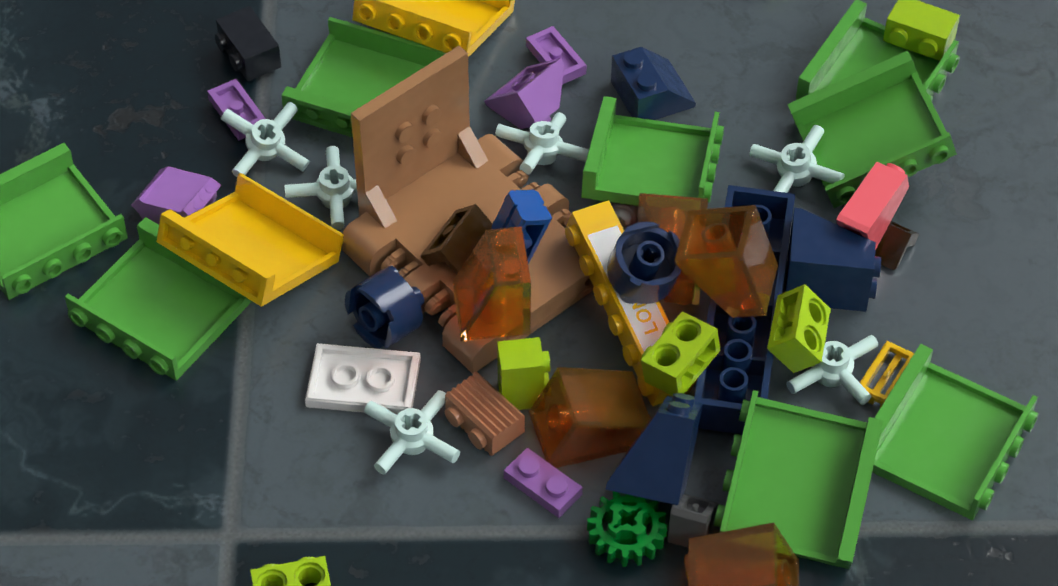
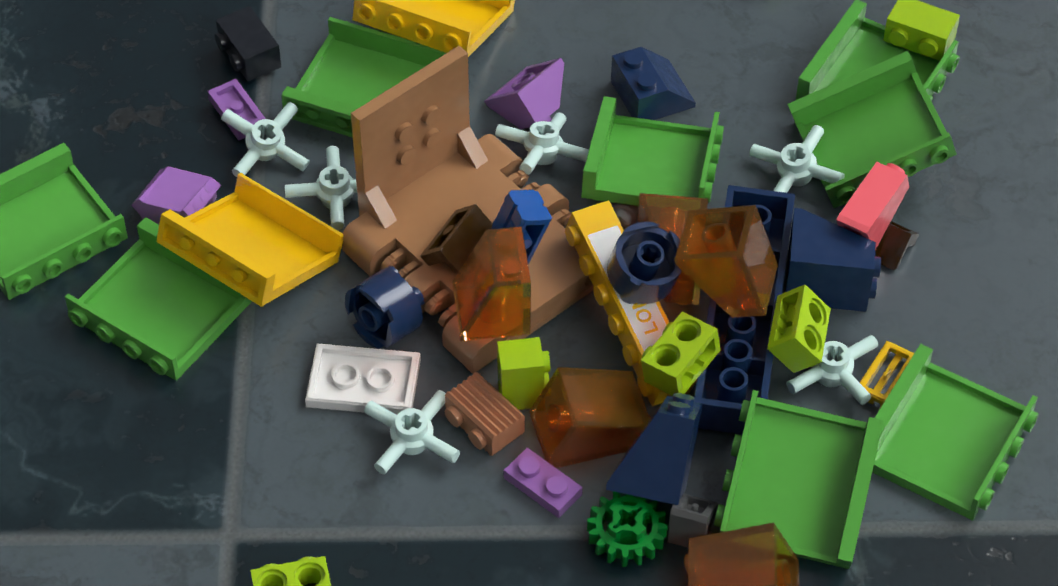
medium lavender plate [526,26,587,85] -> none

